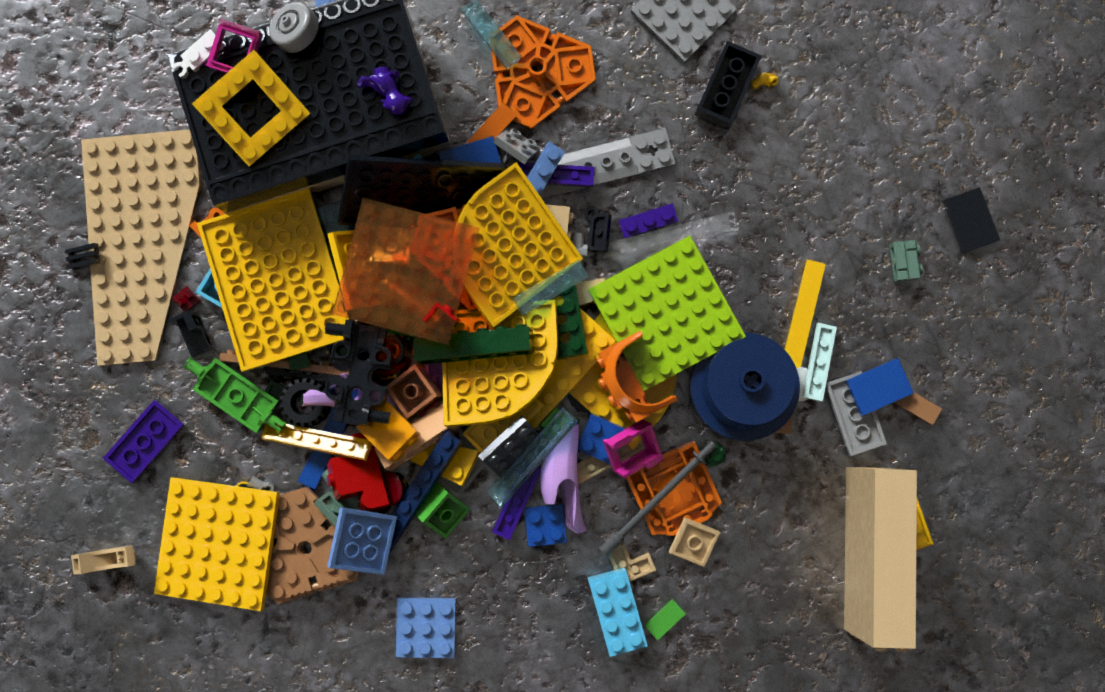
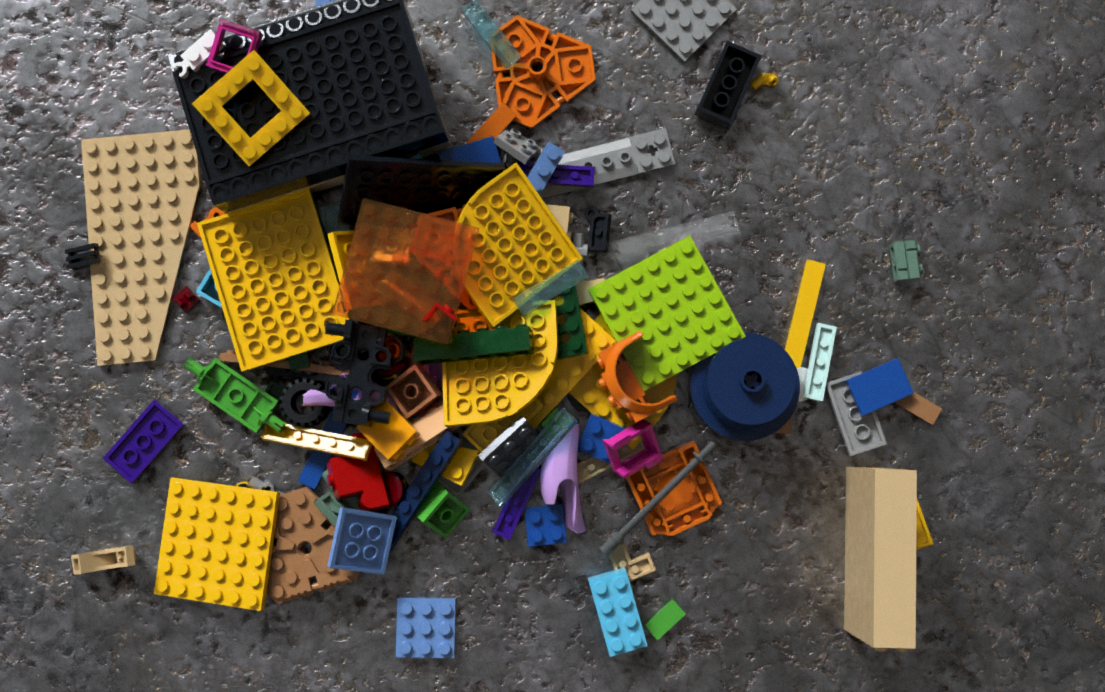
black panel [168,310,214,357] -> none
light grey wheel [269,2,319,53] -> none
dark purple animal [356,67,413,115] -> none
dark purple plate [618,203,678,239] -> none
tan tile [669,517,720,567] -> none
dark green brick [701,443,726,468] -> none
black tile [943,187,1000,254] -> none

